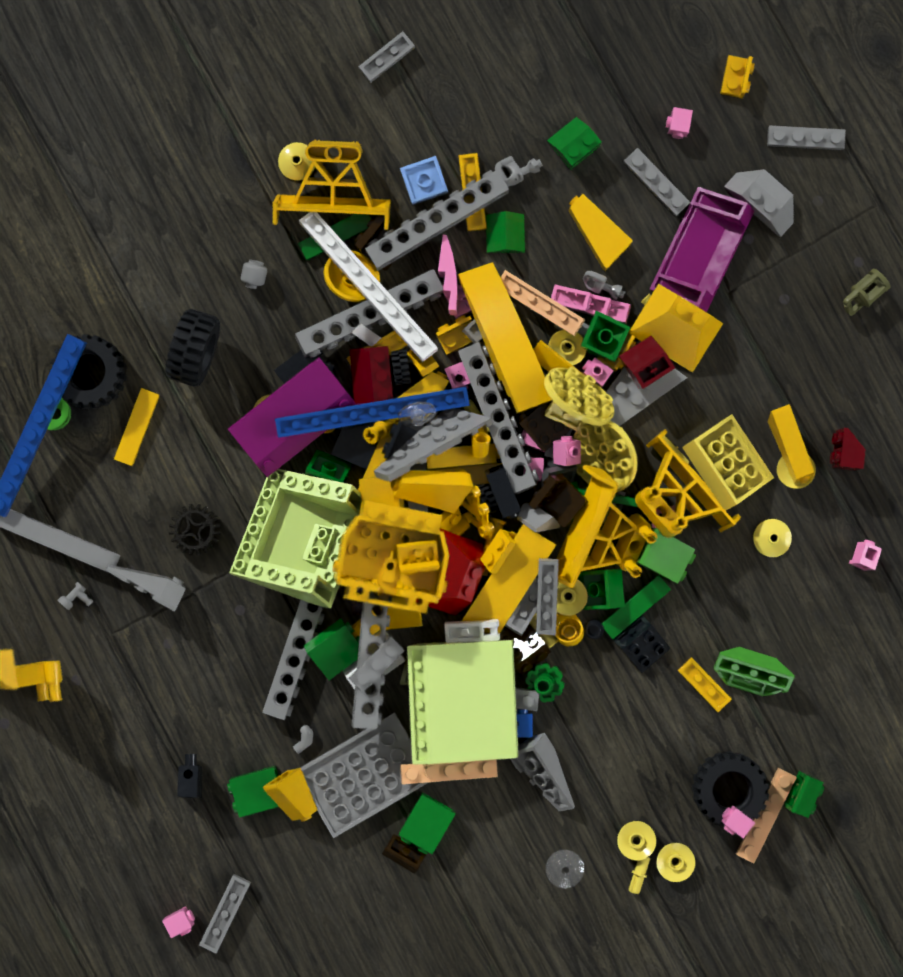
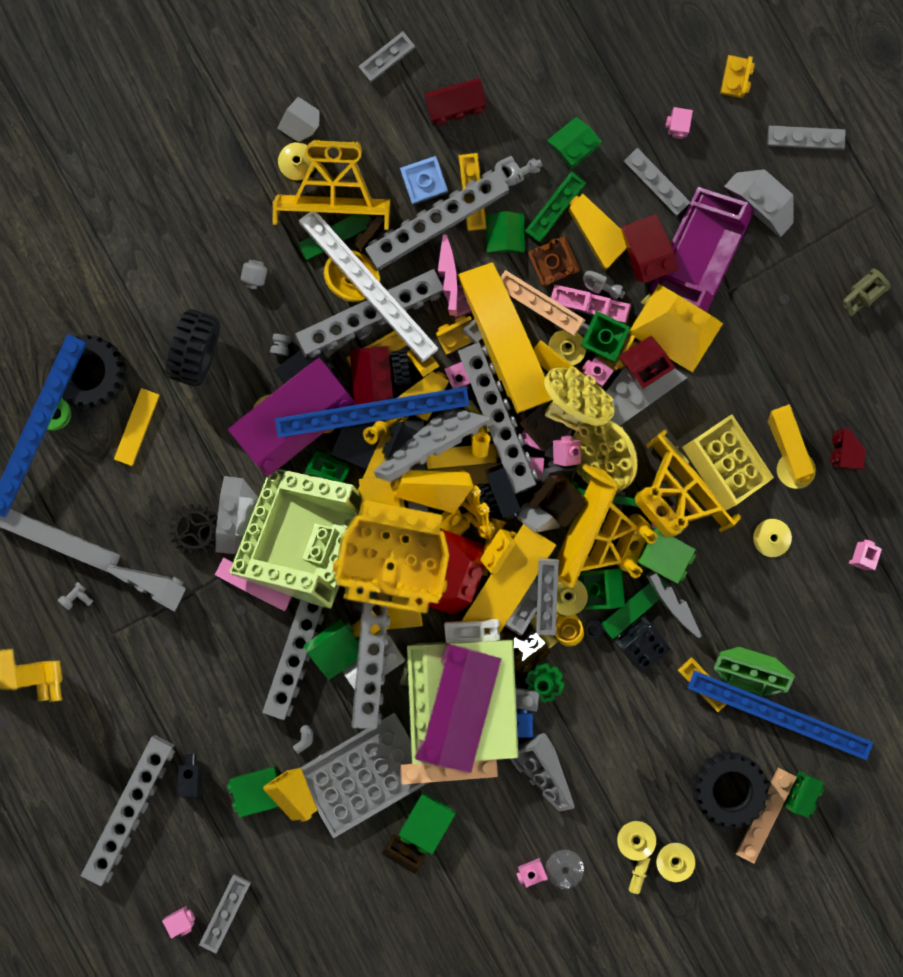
light grey plate [349,636,405,692] -> none
white sticker [351,324,381,347] -> none
yellow bracket [397,540,440,575] -> none
clear dish [398,402,437,427] -> none
bright pink brick [722,806,755,838] -> none
none -> light grey brick [81,735,175,886]
none -> bright pink slope [215,558,292,611]
none -> light grey wedge [216,476,258,554]
none -> light grey wheel [270,334,292,356]
none -> light grey slope [277,97,320,143]
none -> magenta slope [415,643,502,773]
none -> dark red slope [425,77,486,126]
none -> bright pink brick [516,858,548,887]
none -> green tile [525,171,586,244]
none -> dark orange slope [528,236,580,287]
none -> dark red slope [621,214,679,283]
none -> light grey slope [646,571,701,638]
none -> blue plate [687,670,873,760]

